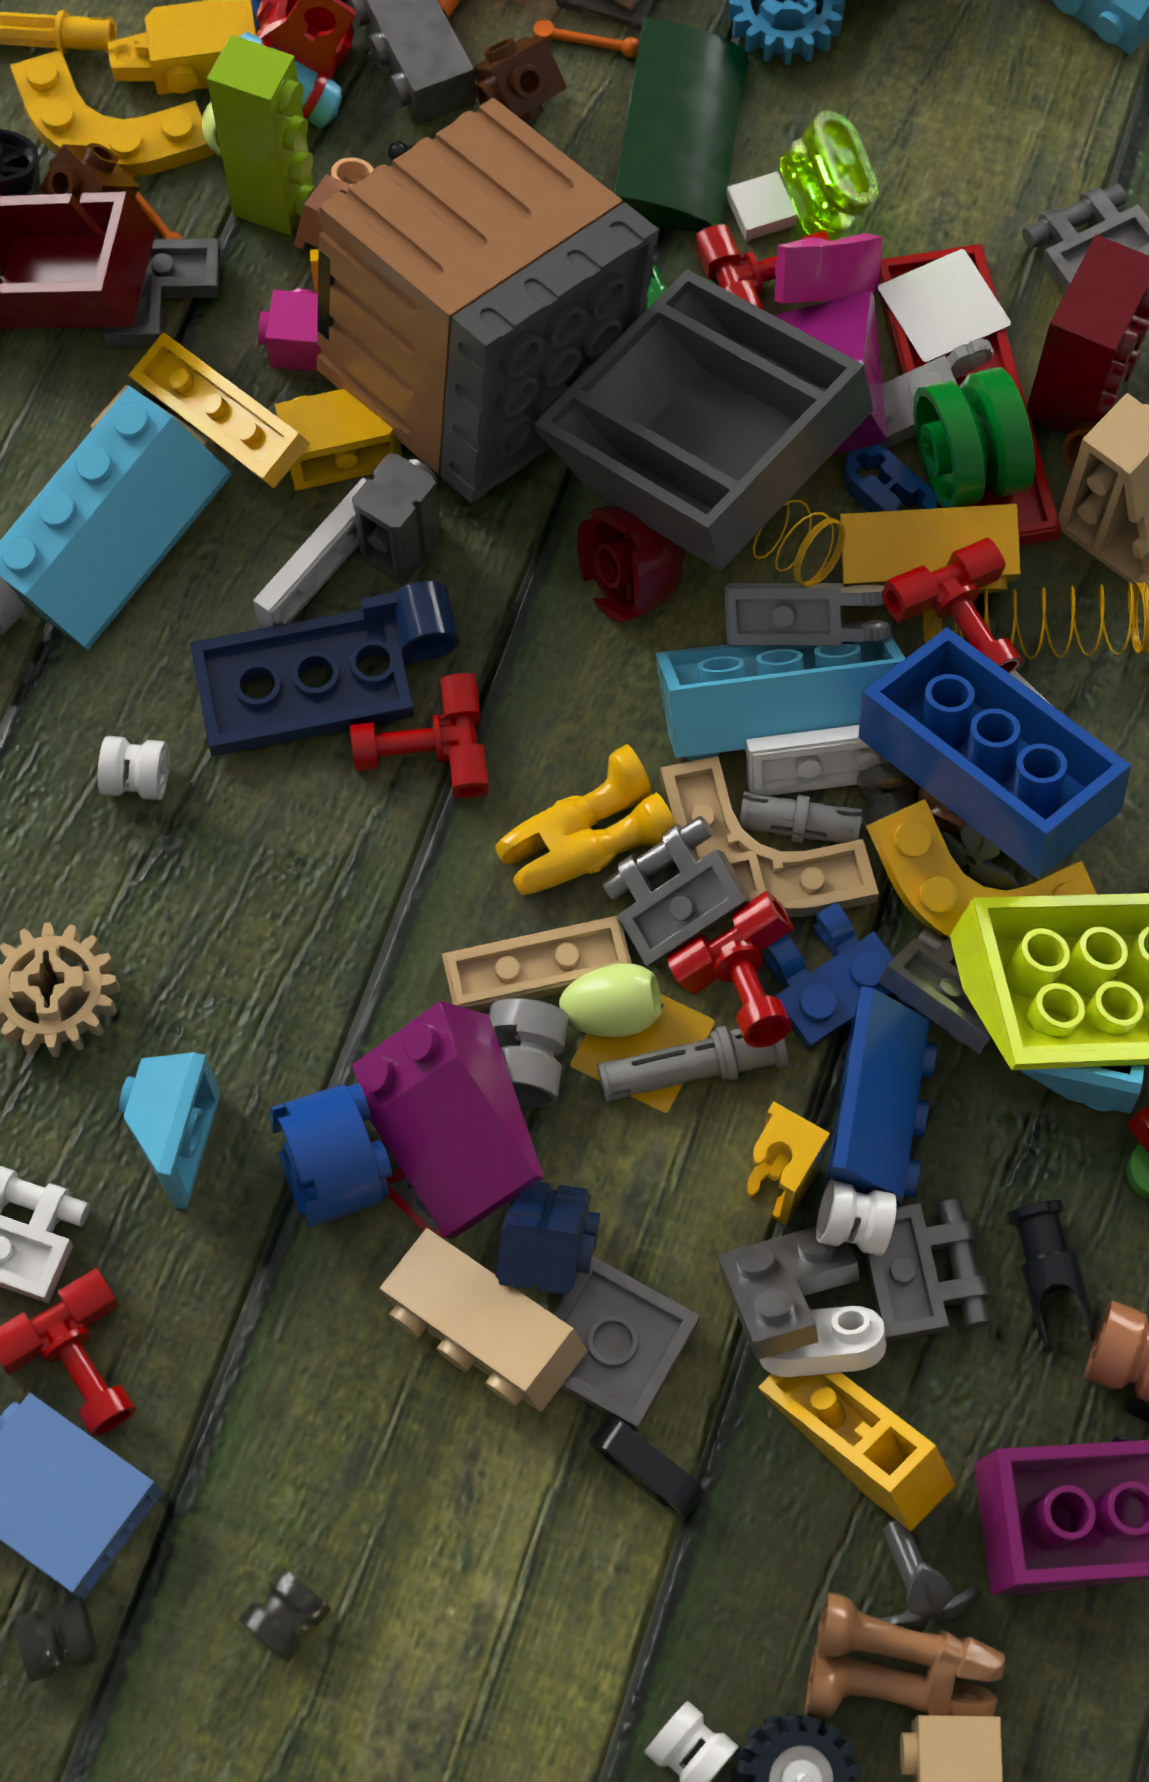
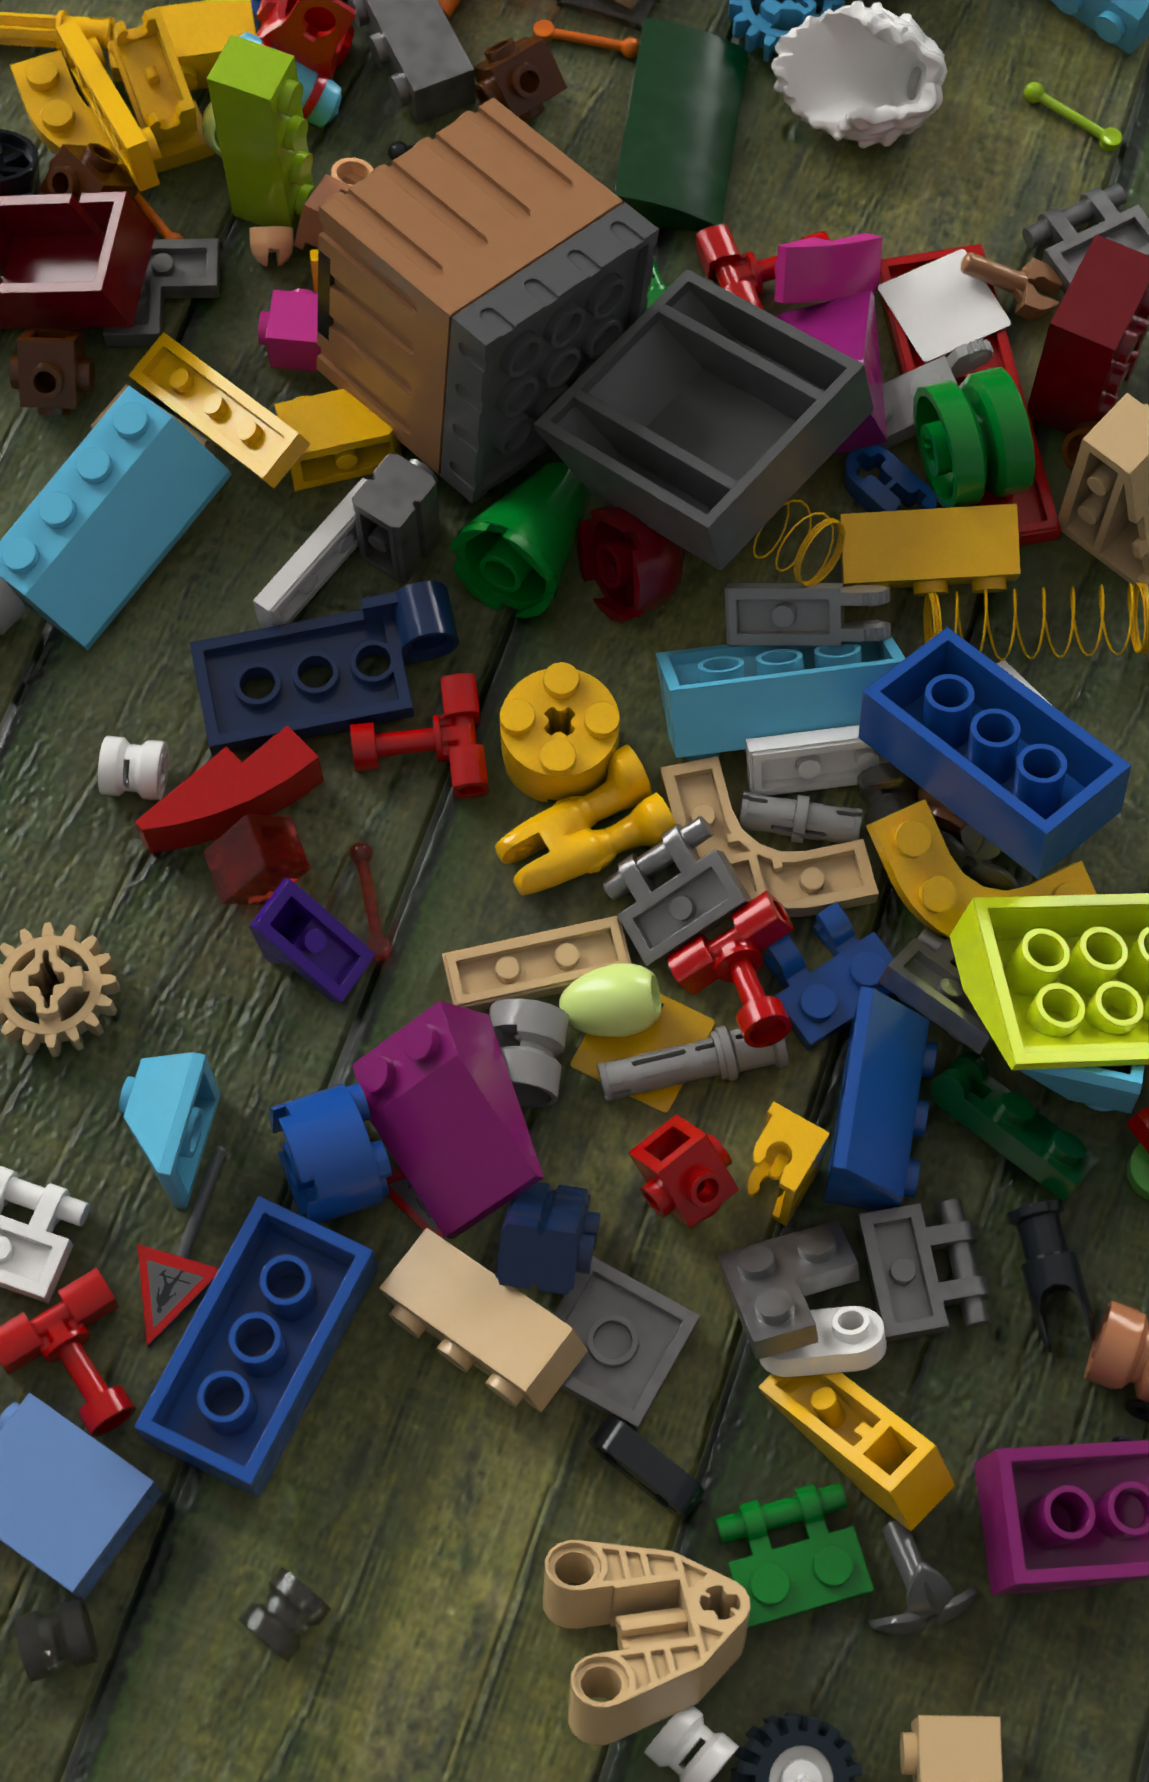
white tile [726,171,798,241] -> none
clear neon green brick [780,111,879,241] -> none
medium nougat piece [805,1592,1005,1719] -> none
white wheel [816,1179,897,1256] -> none
red bar [881,537,1022,674] -> none
none -> reddish brown brick [10,327,95,416]
none -> yellow plate [55,20,162,192]
none -> yellow hinge [110,6,198,143]
none -> blue brick [134,1196,378,1498]
none -> red slope [135,725,324,853]
none -> piece [137,1146,226,1348]
none -> clear red brick [203,814,311,905]
none -> light nougat hinge [249,226,294,266]
none -> dark purple slope [249,878,376,1003]
none -> clear red hinge [349,841,391,961]
none -> green cone [450,462,591,619]
none -> yellow brick [499,662,620,803]
none -> tan connector [543,1540,750,1745]
none -> red brick [628,1114,739,1228]
none -> green plate [714,1483,874,1630]
none -> white hair [771,0,947,149]
none -> dark green plate [930,1051,1100,1202]
none -> medium nougat bar [960,252,1063,320]
none -> lime hinge [1024,82,1122,152]

